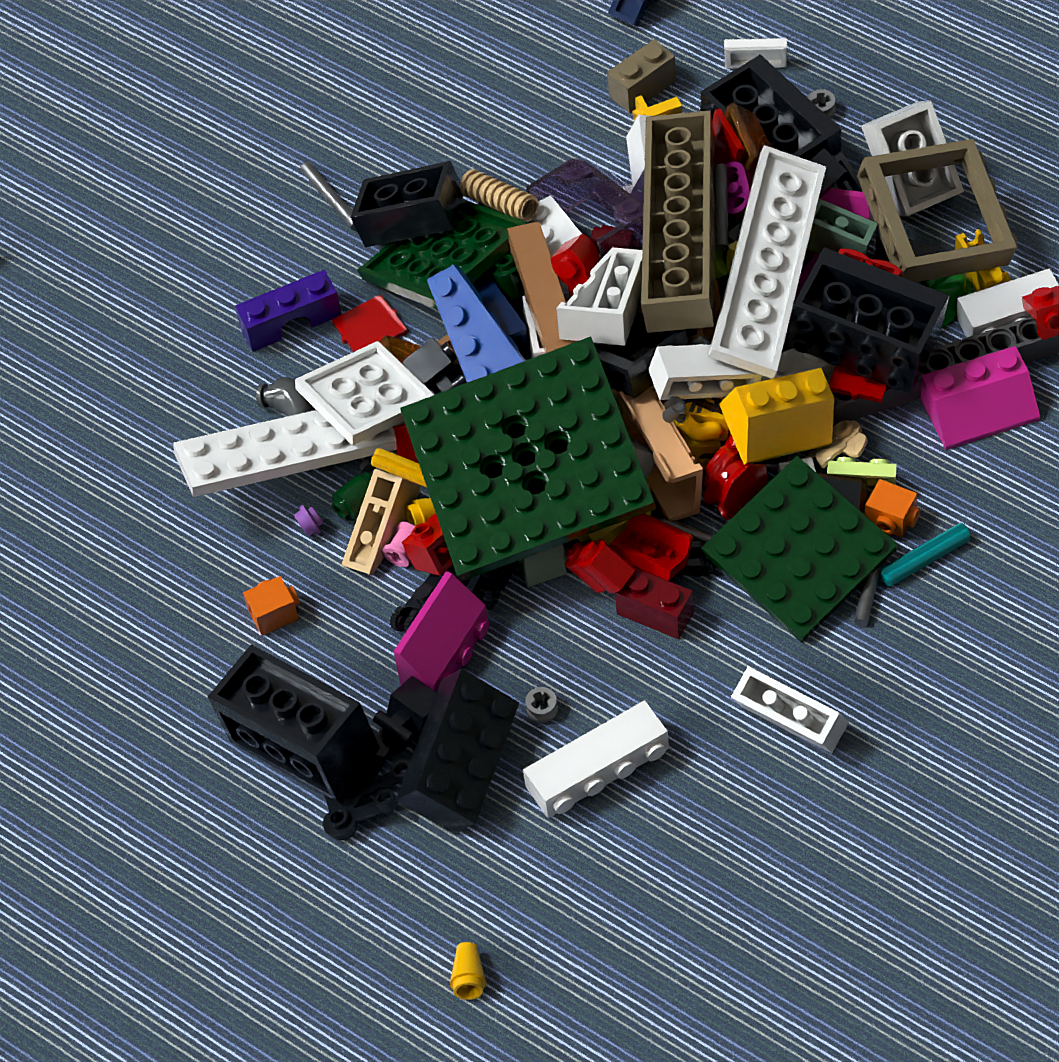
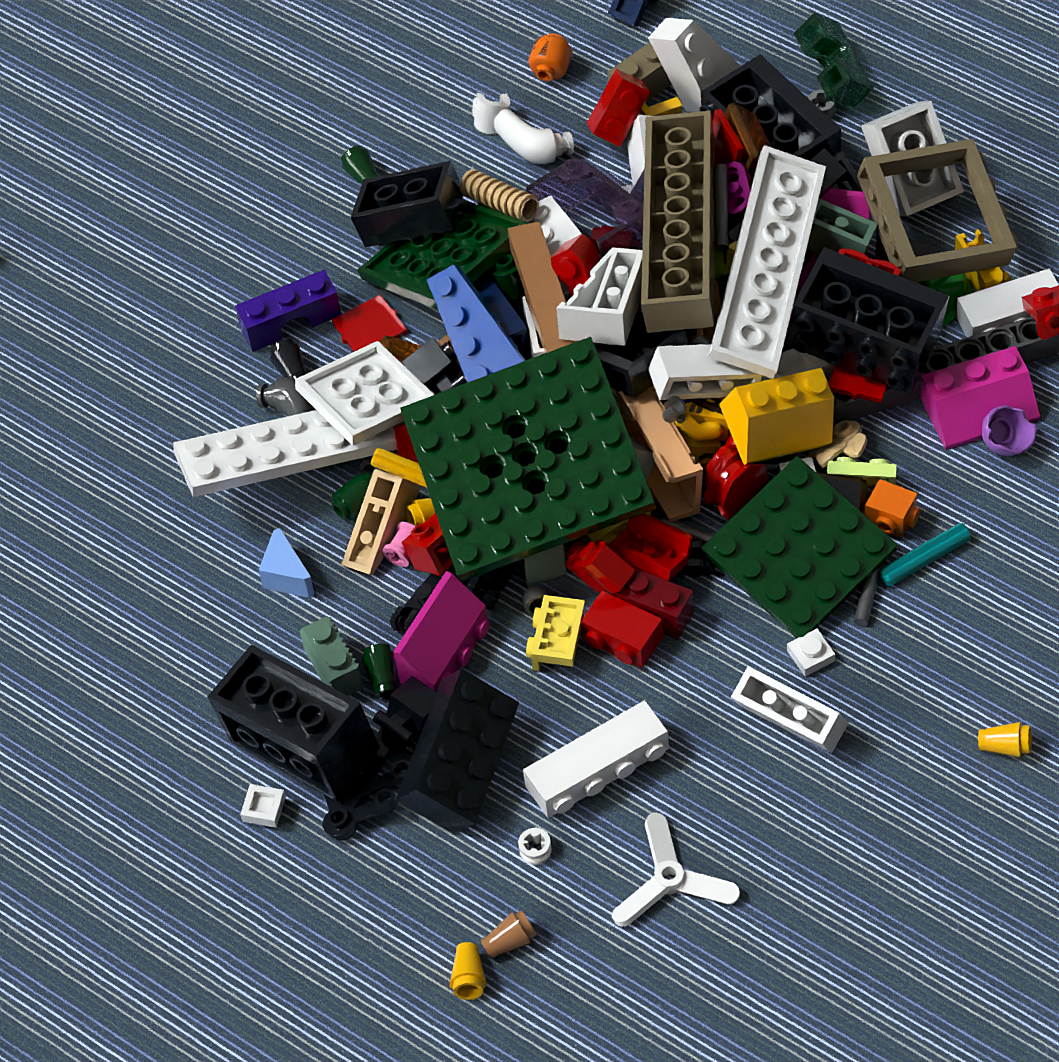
orange brick [243,576,300,636] -> none
medium lavender plate [294,505,324,537] -> none
flat silver bar [300,162,356,230] -> none
light grey bush [525,687,558,723] -> none
white tile [724,38,787,69] -> none
none -> white plate [240,784,286,828]
none -> light blue slope [259,528,315,598]
none -> black cone [269,339,307,380]
none -> sand green brick [299,616,364,696]
none -> dark green cone [341,145,379,185]
none -> dark green cone [362,643,396,698]
none -> white piece [472,92,574,164]
none -> medium nougat cone [480,910,537,959]
none -> white bush [518,828,552,865]
none -> dark grey hinge [522,586,549,616]
none -> light yellow bracket [526,595,585,671]
none -> orange head [528,33,573,81]
none -> red brick [580,590,663,668]
none -> red brick [587,68,650,147]
none -> white piece [612,813,740,926]
none -> white wedge [648,18,740,112]
none -> white plate [787,629,835,677]
none -> clear green arch [794,12,874,109]
none -> yellow cone [978,722,1032,757]
none -> medium lavender hair [982,405,1037,457]

